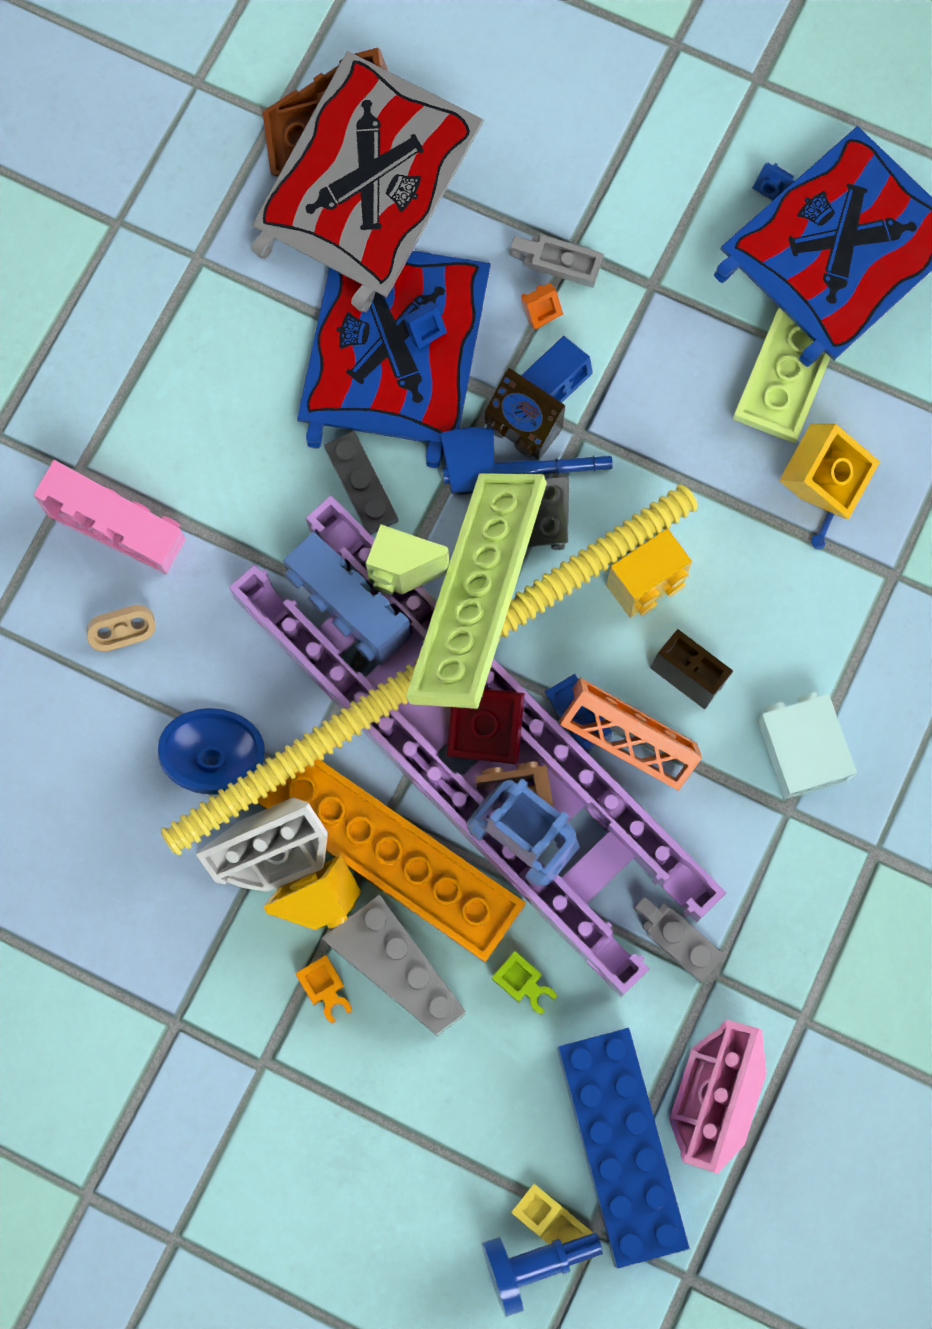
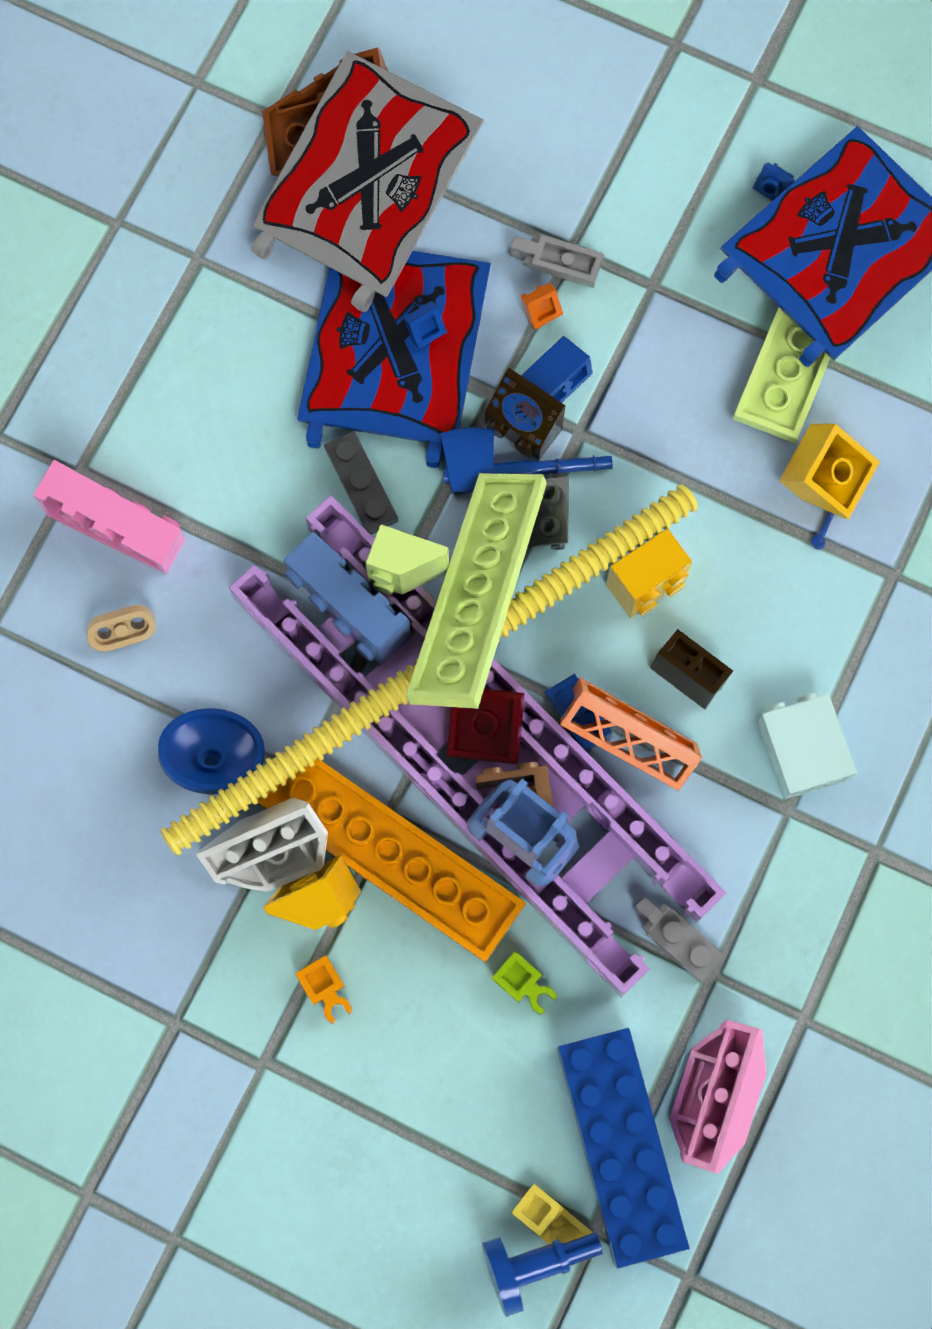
light grey wedge [321,895,466,1036] -> none

